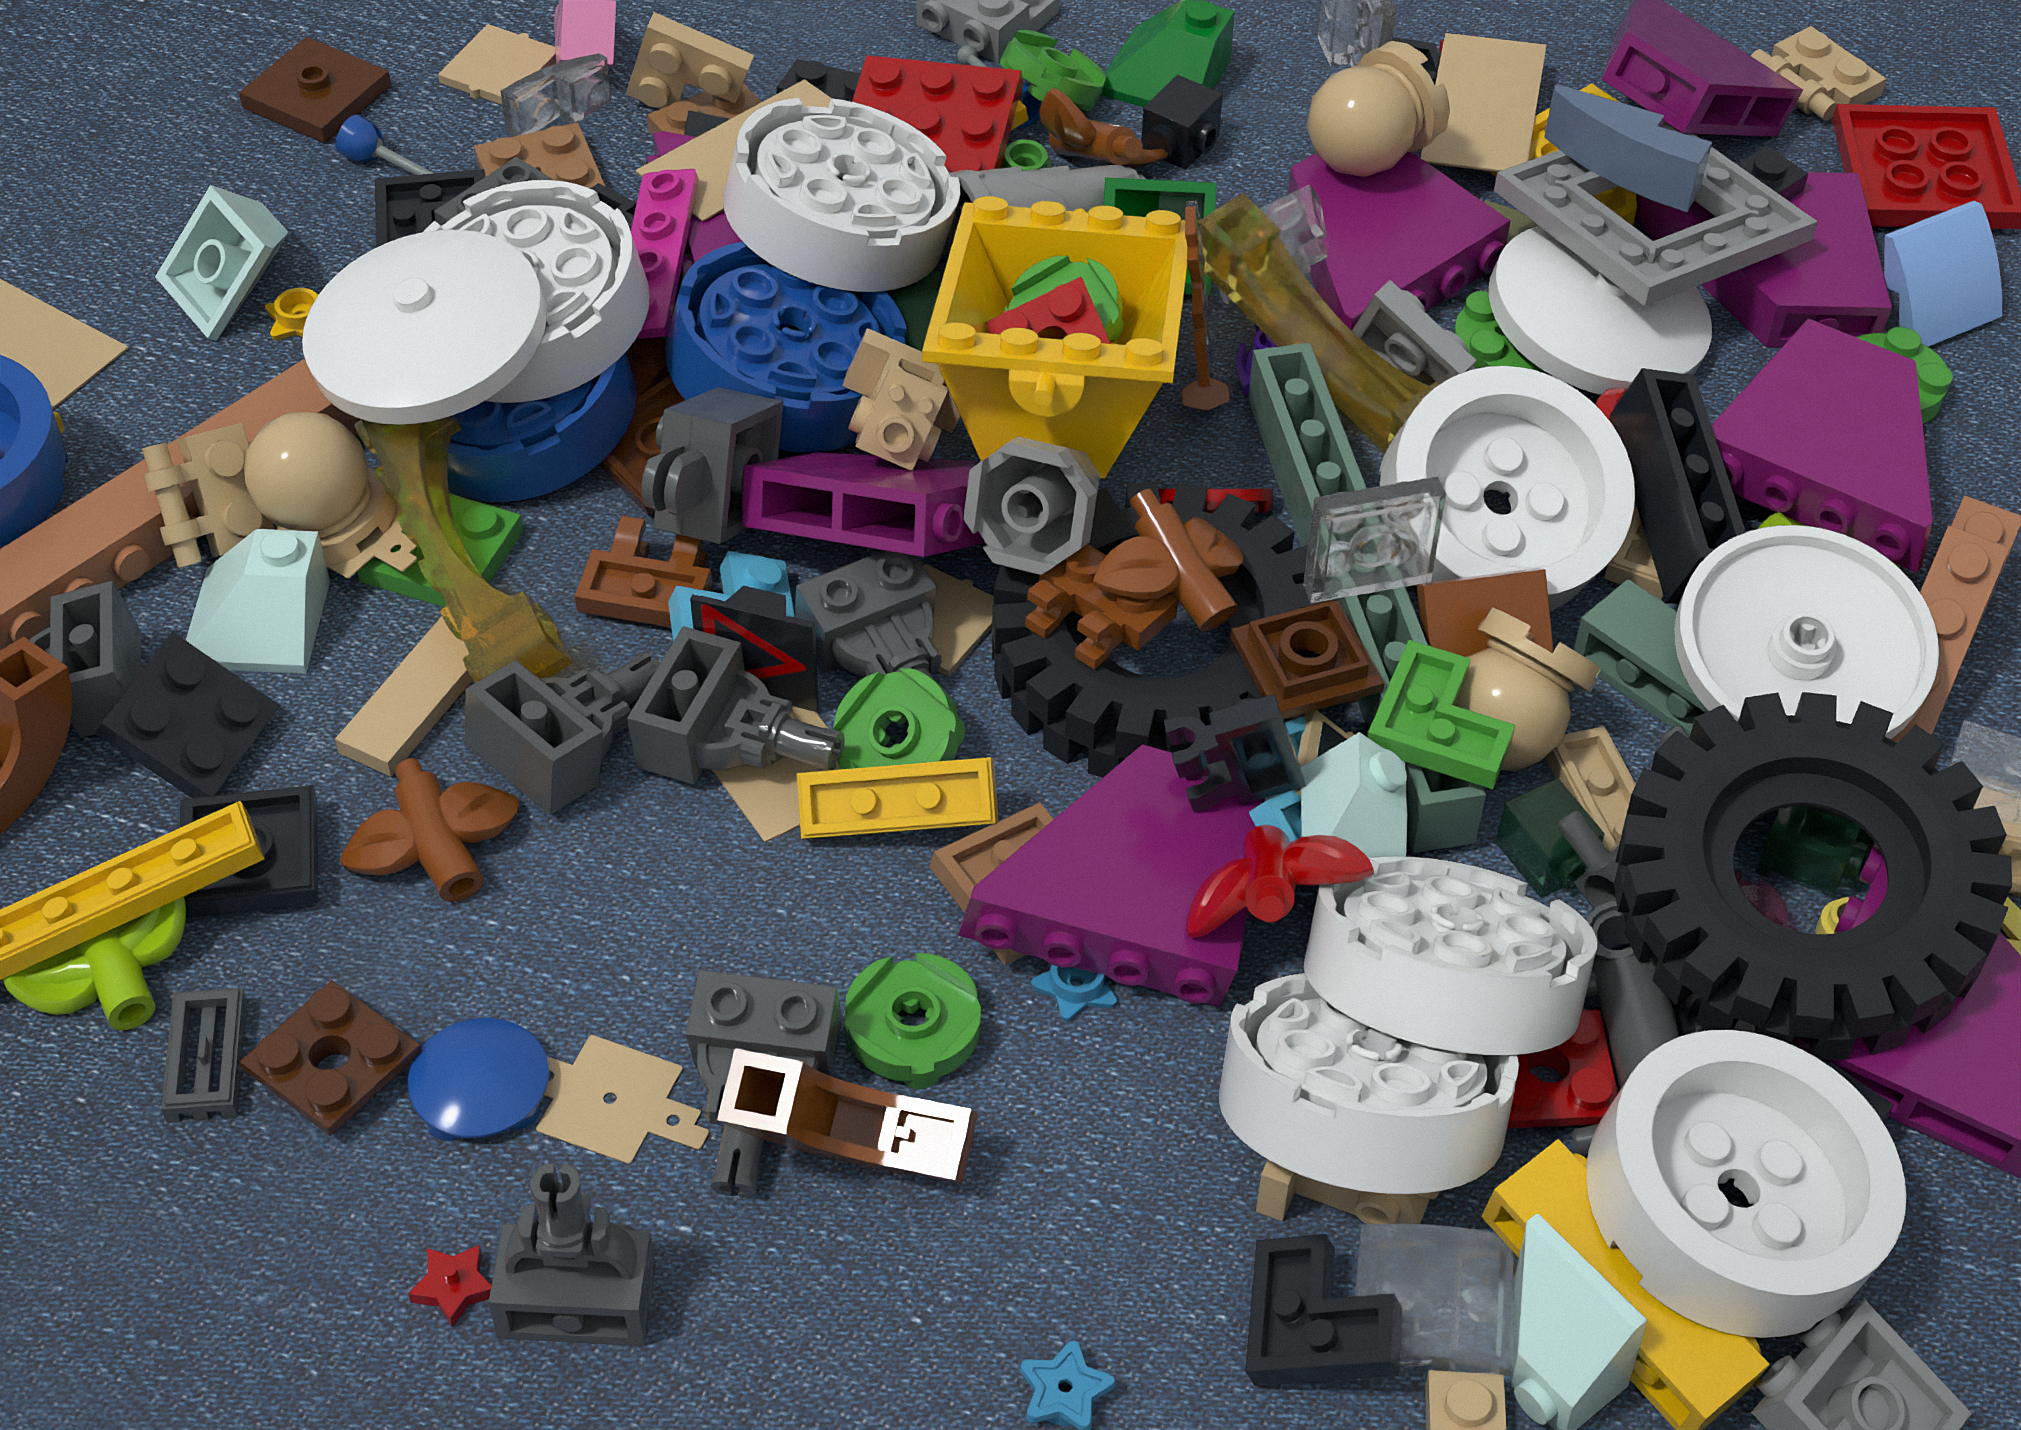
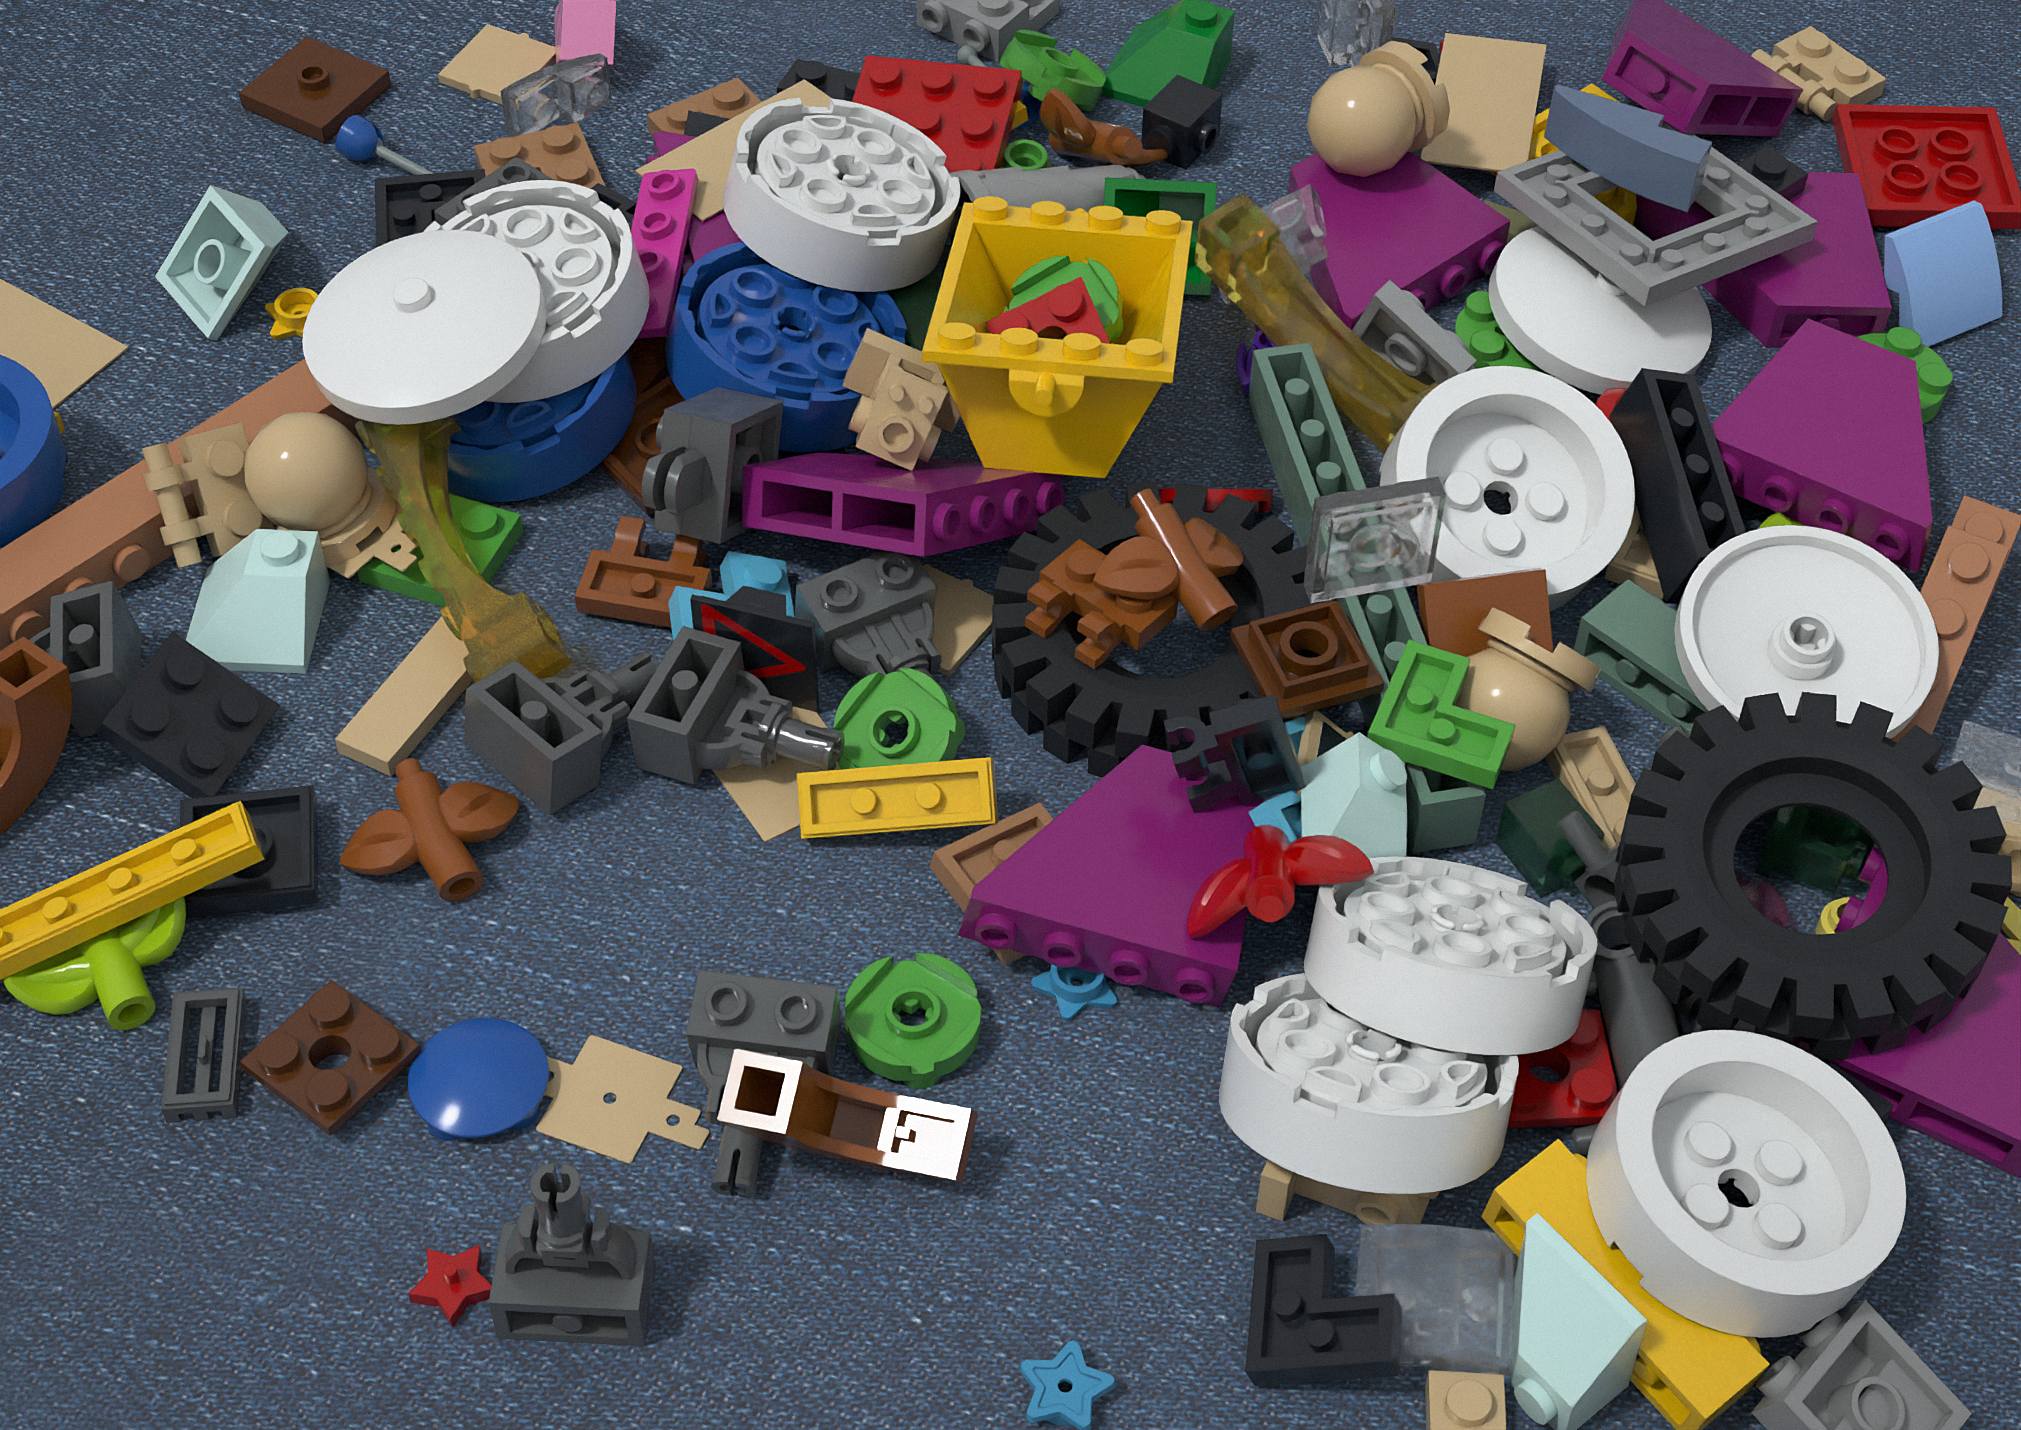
tan plate [626,12,754,109] -> none
light grey cone [963,436,1100,575] -> none
dark orange piece [1182,200,1234,410] -> none

